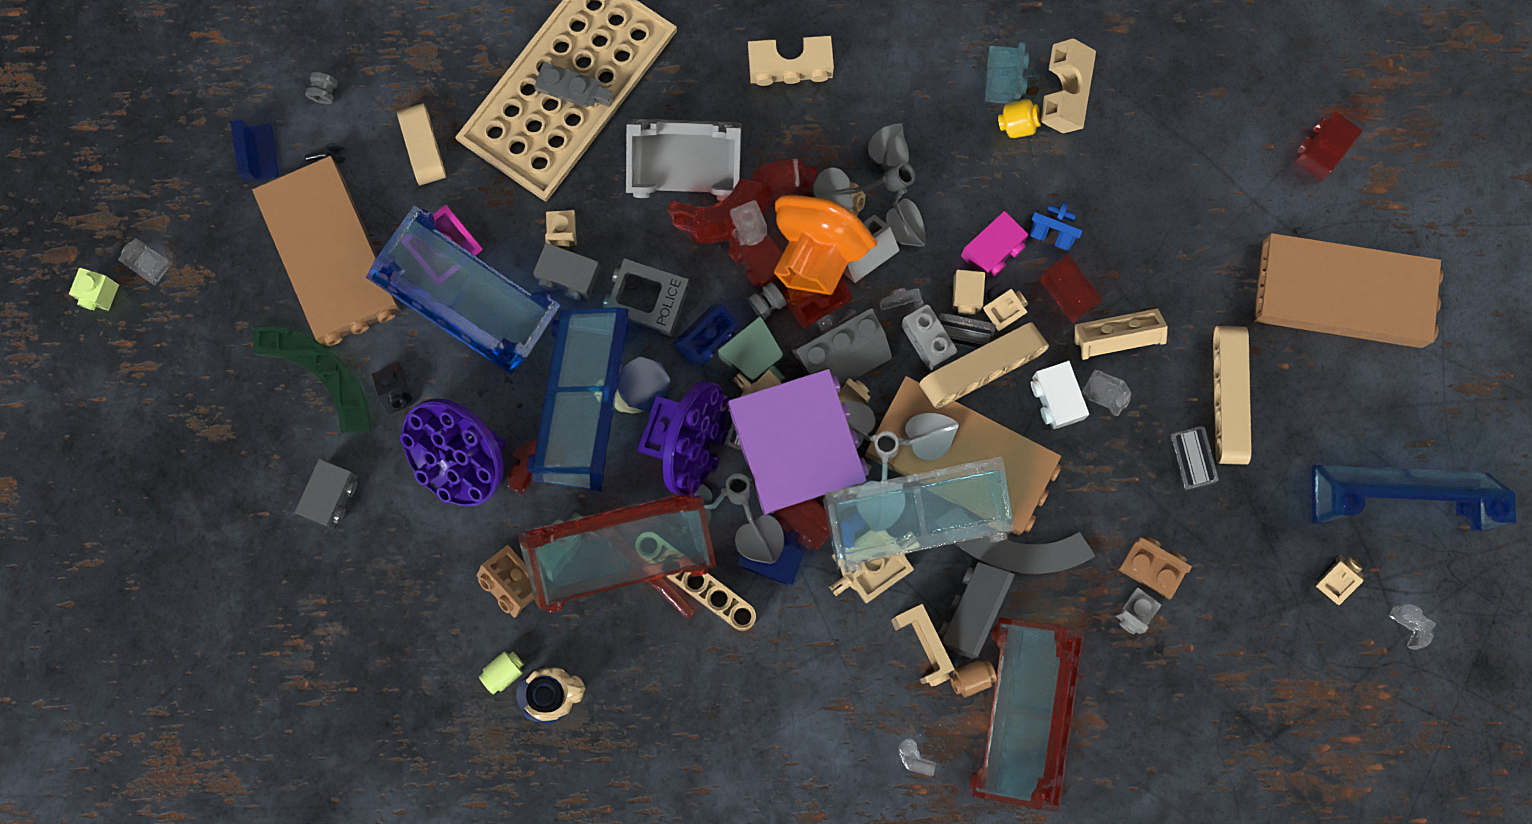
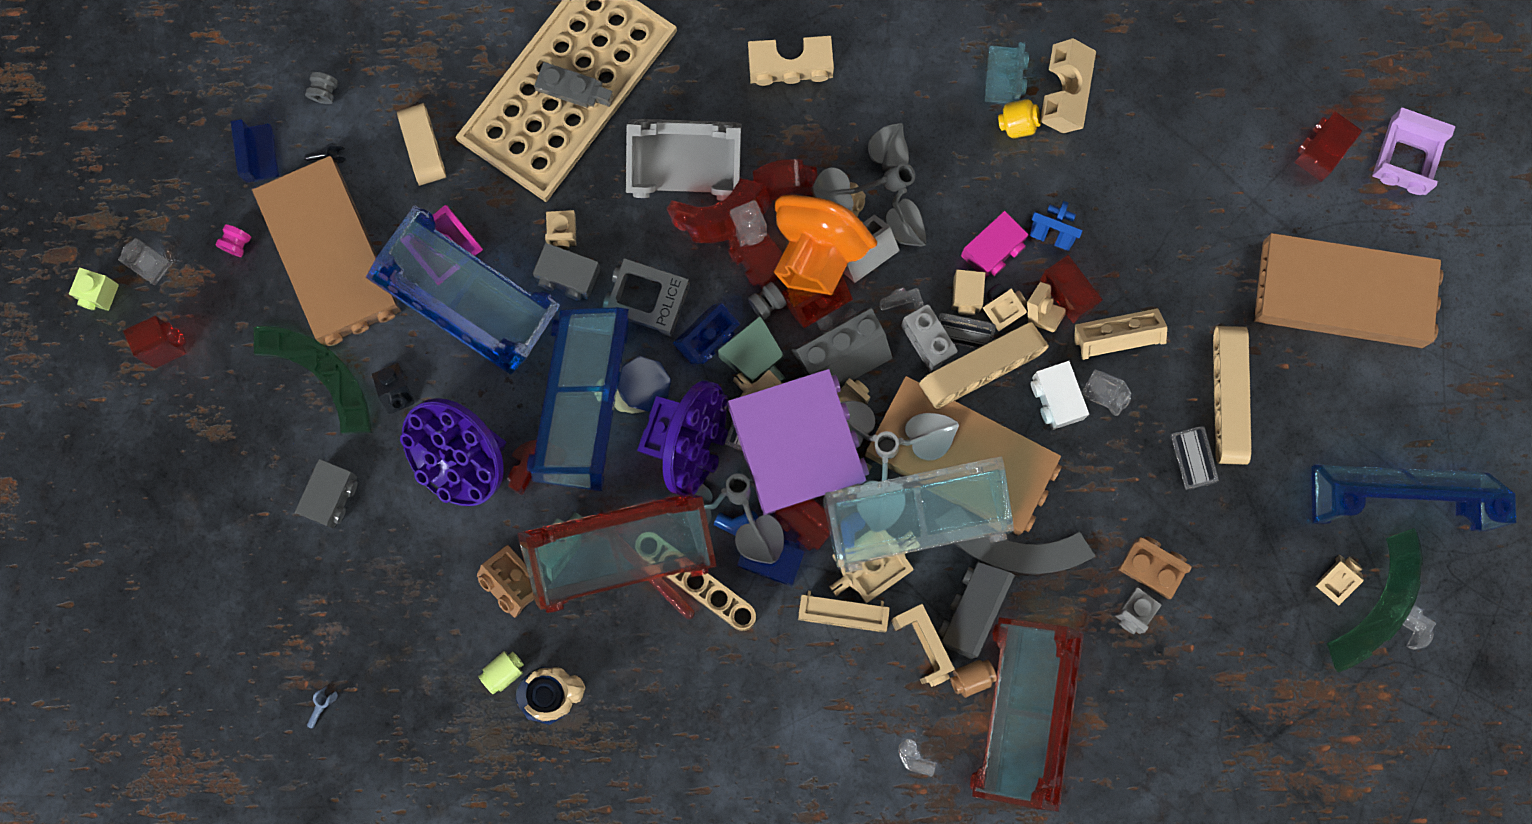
none -> clear red brick [123,316,186,368]
none -> dark pink wheel [215,224,251,257]
none -> sand blue hand [307,686,338,728]
none -> blue arm [714,510,758,536]
none -> tan container [798,590,890,633]
none -> tan bracket [1027,282,1066,332]
none -> clear green tile [1327,528,1423,673]
none -> lavender window [1372,108,1455,195]

